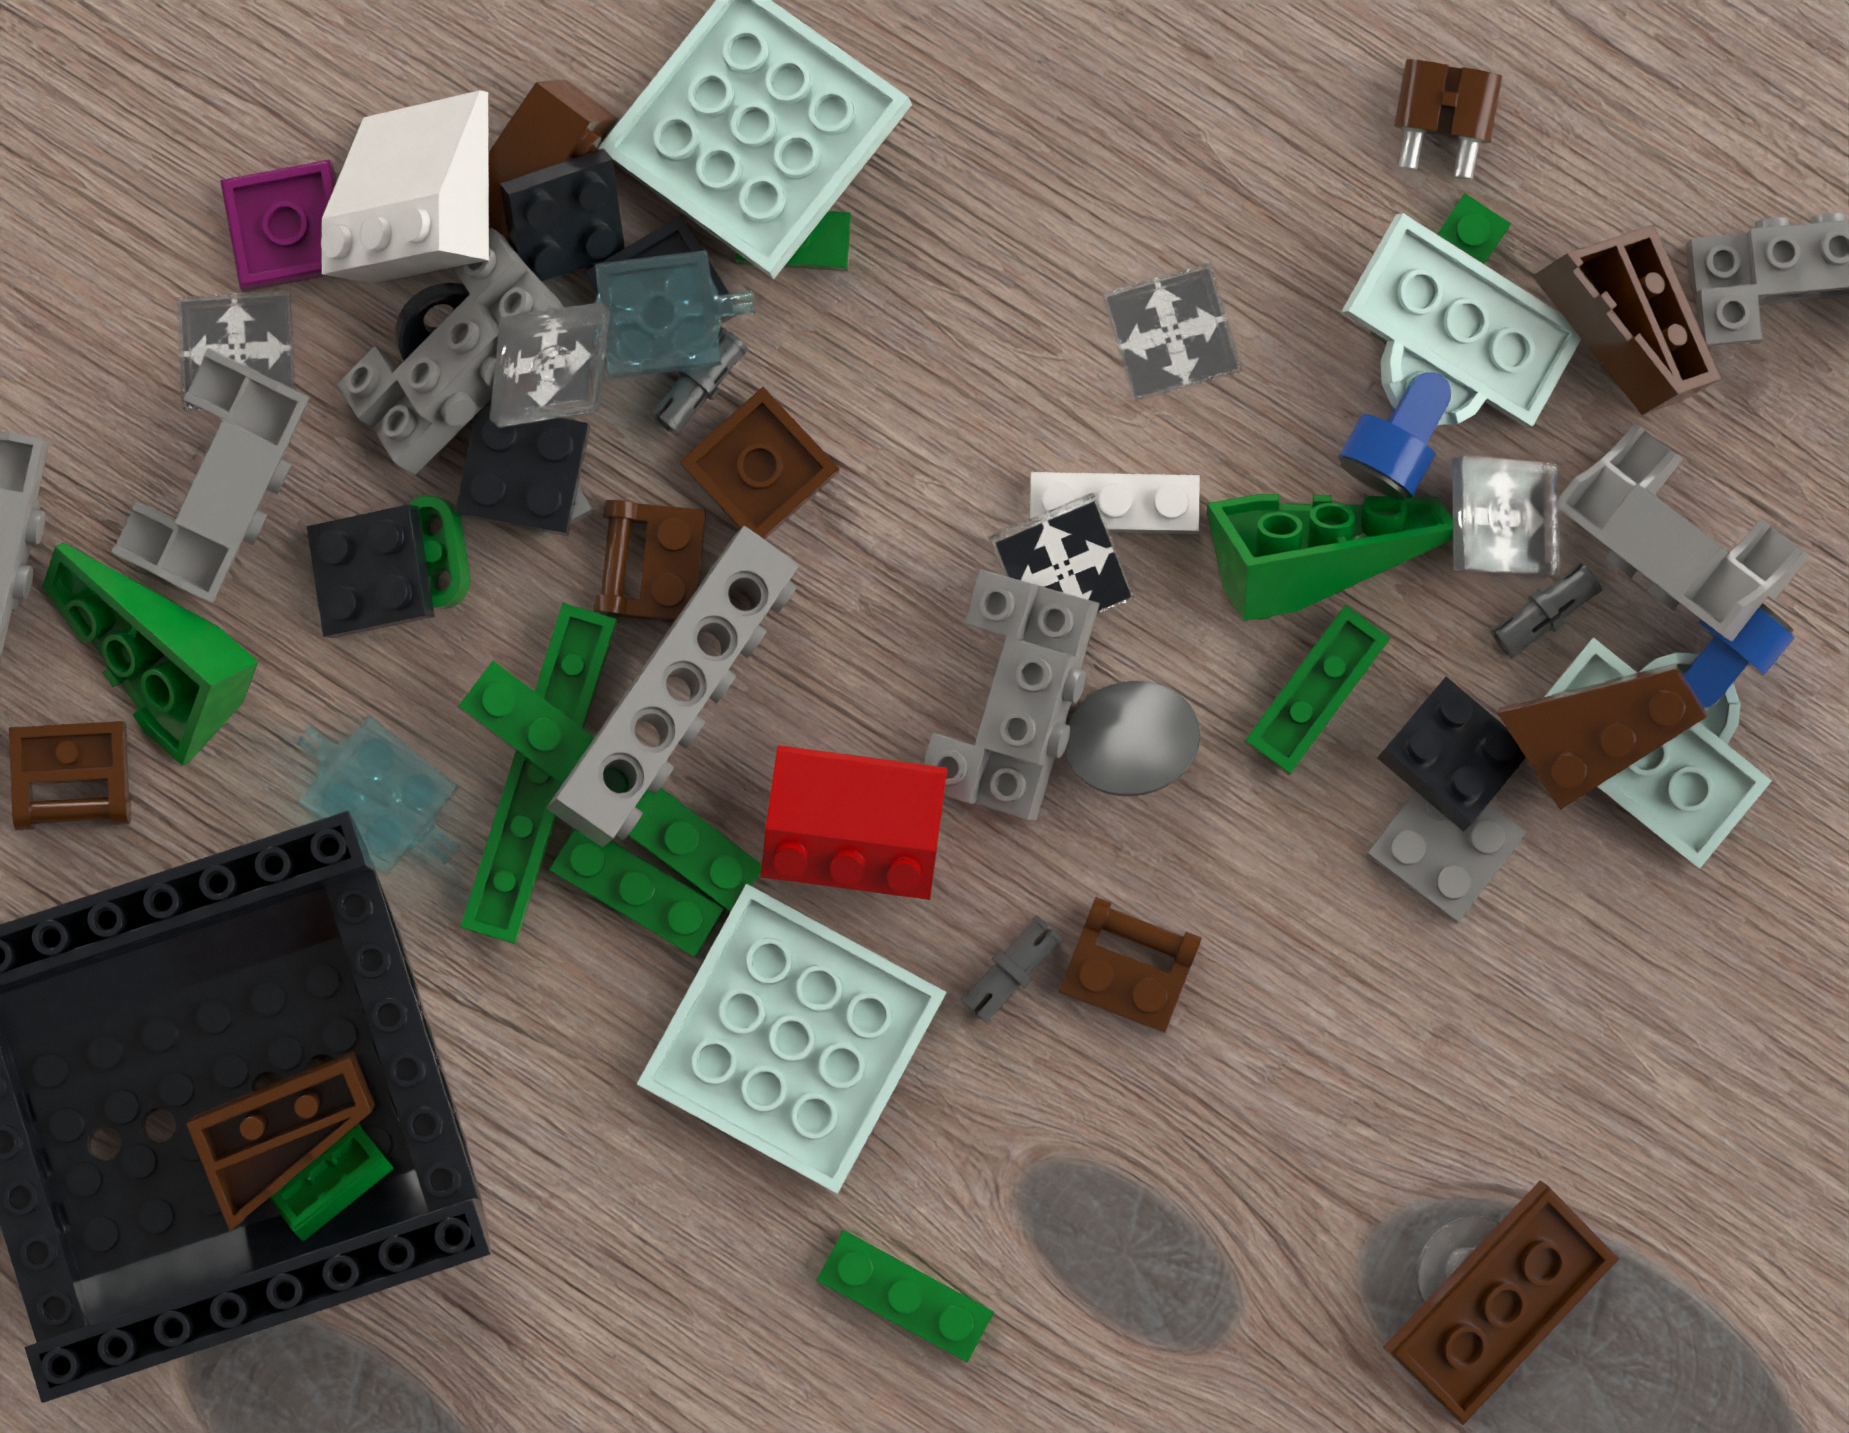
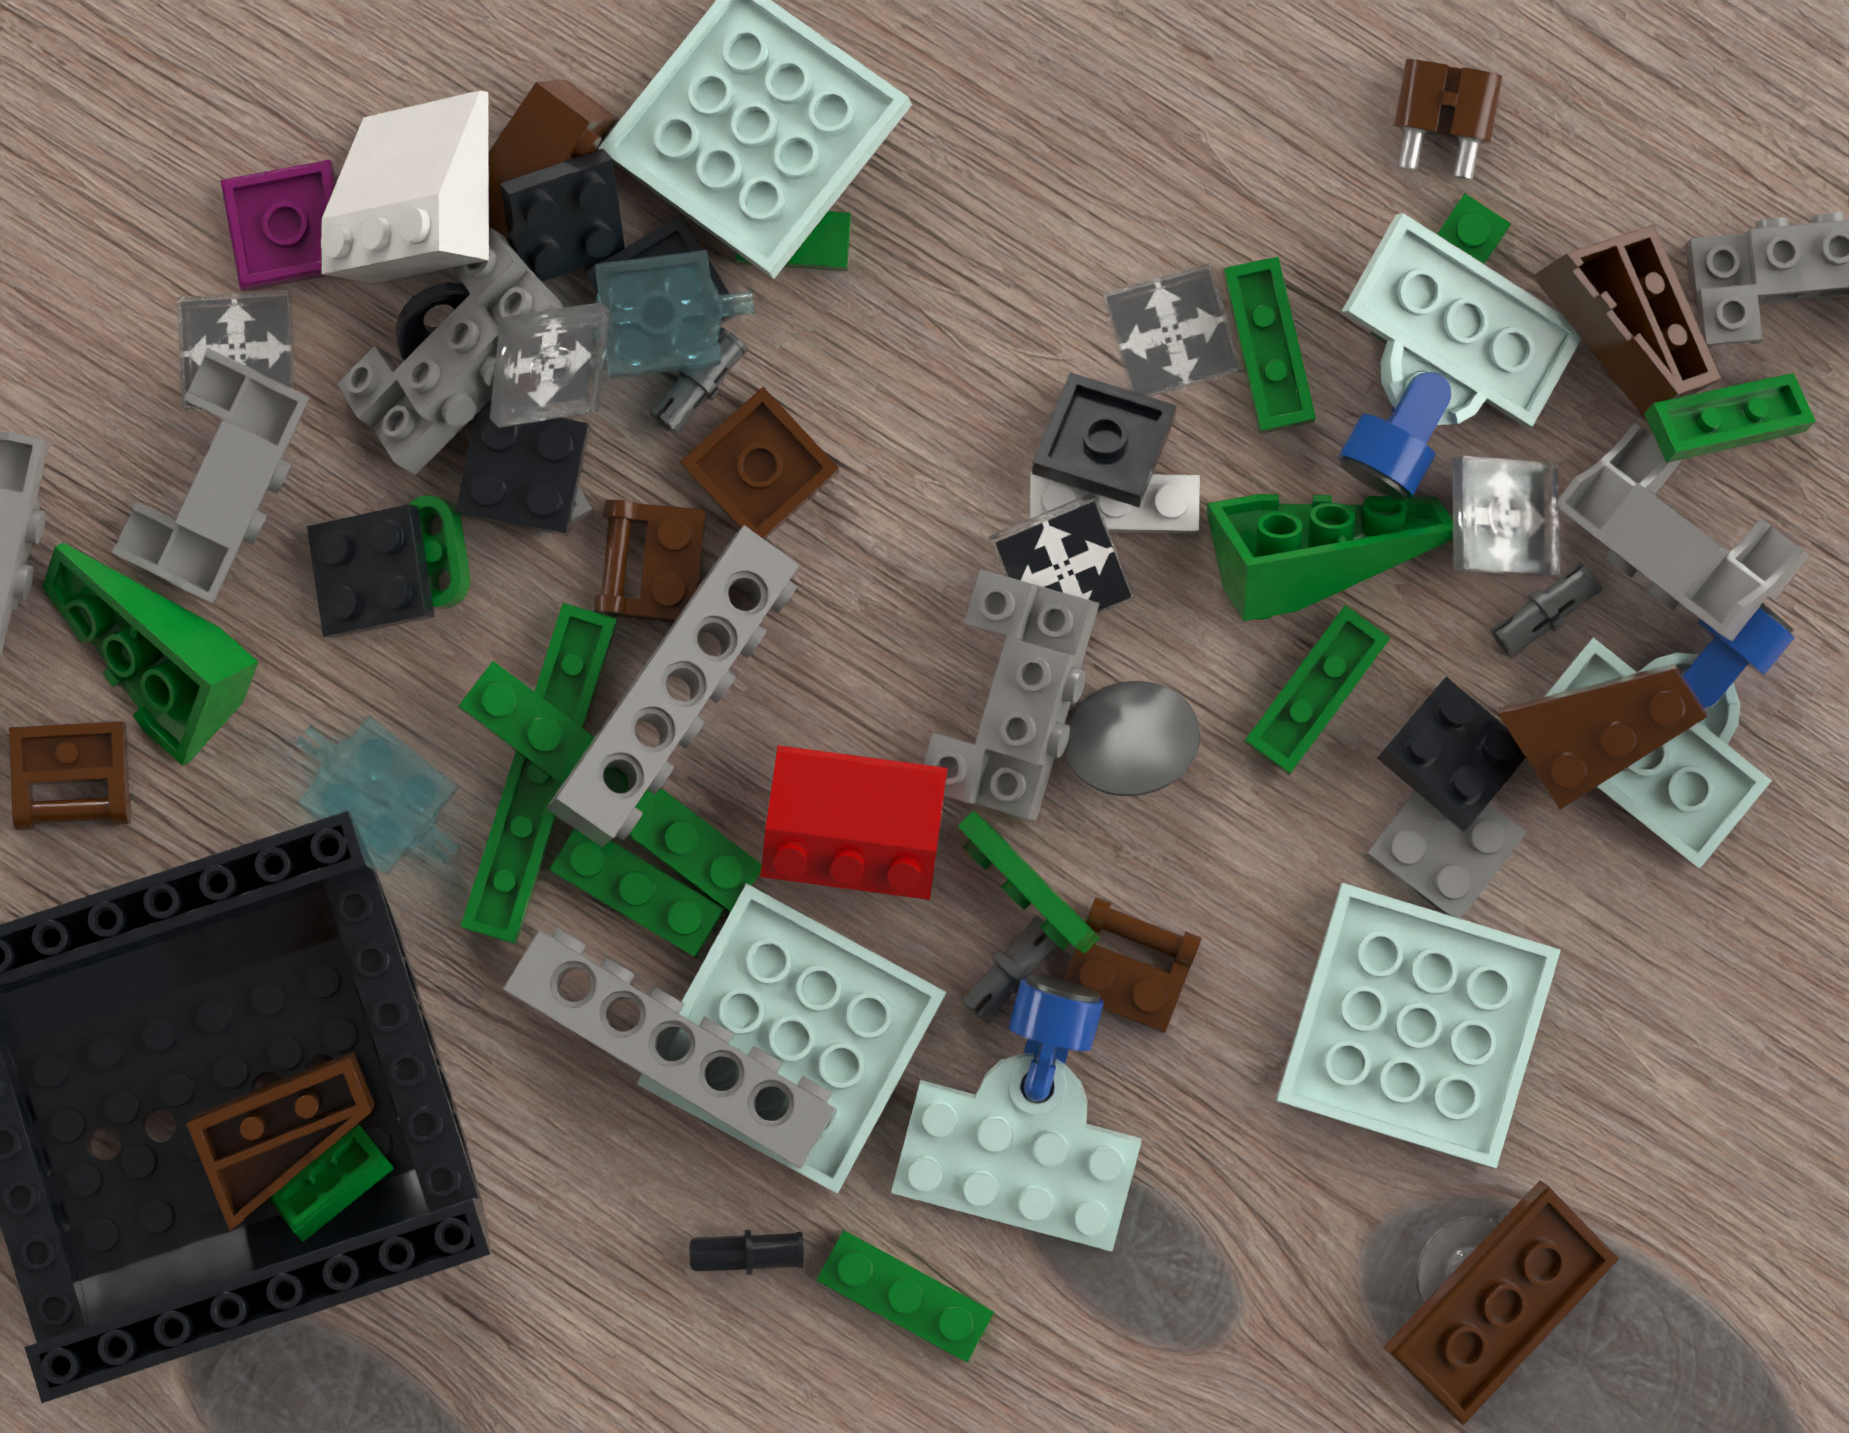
none -> light grey brick [503,928,837,1168]
none -> black axle [689,1230,804,1275]
none -> light aqua plate [891,975,1141,1251]
none -> green plate [957,811,1100,954]
none -> black plate [1032,372,1177,508]
none -> green plate [1222,256,1316,434]
none -> light aqua plate [1276,883,1561,1169]
none -> green plate [1644,373,1816,463]

